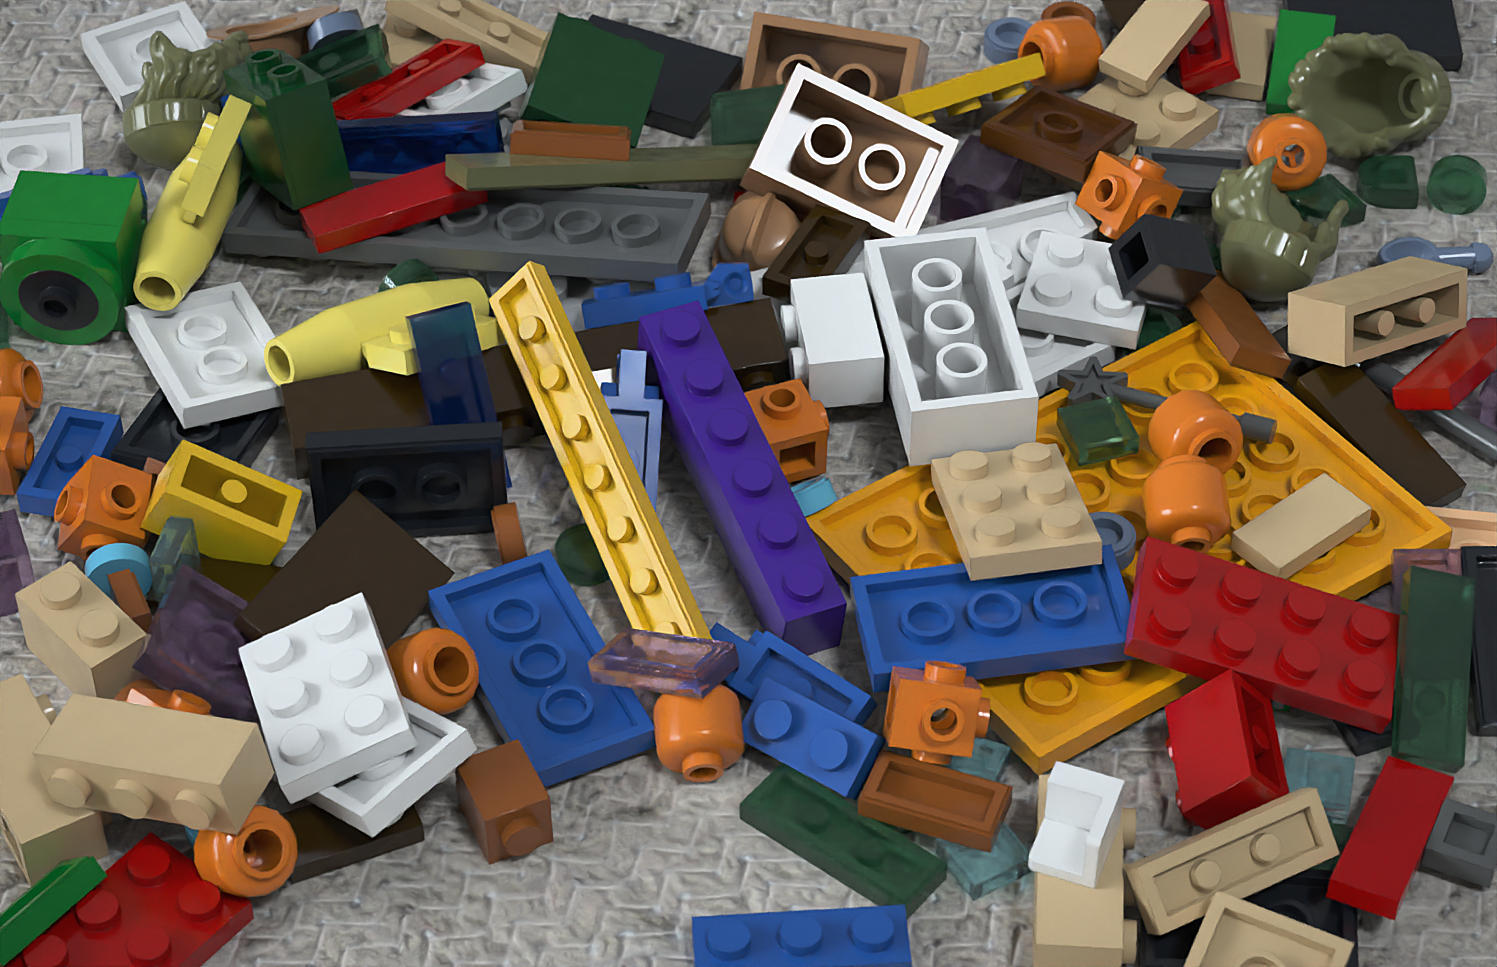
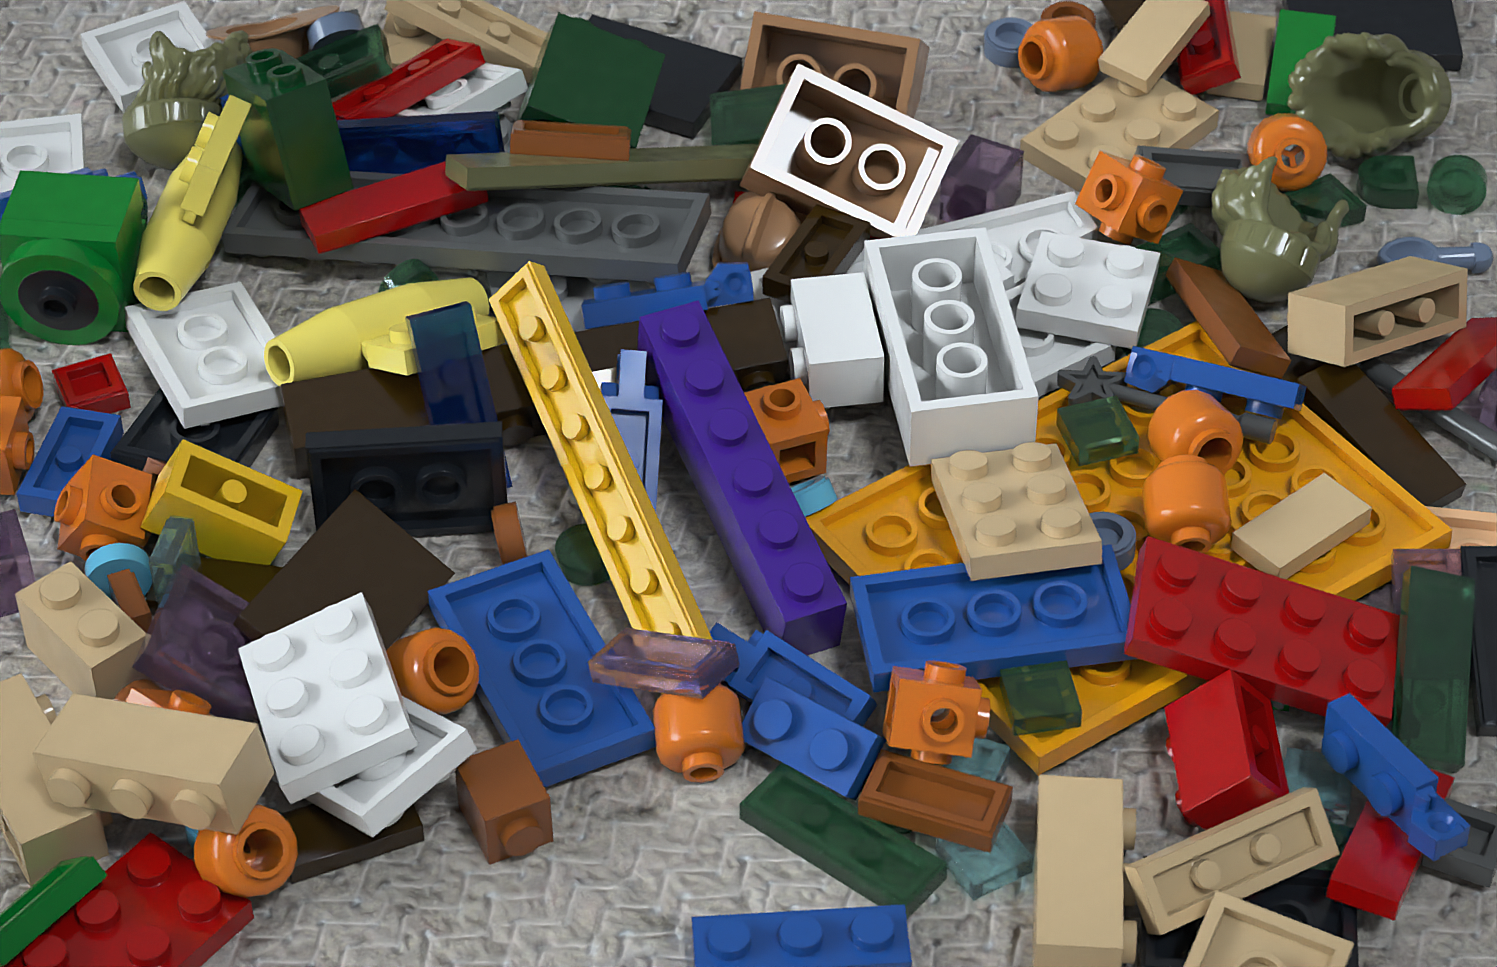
yellow wing [879,53,1046,125] -> none
reddish brown tile [979,85,1138,183] -> none
white panel [1028,761,1125,889] -> none
black brick [1108,213,1217,309] -> none
none -> red tile [51,353,131,414]
none -> clear green tile [999,660,1082,736]
none -> blue hinge [1124,346,1307,419]
none -> blue hinge [1321,693,1470,861]

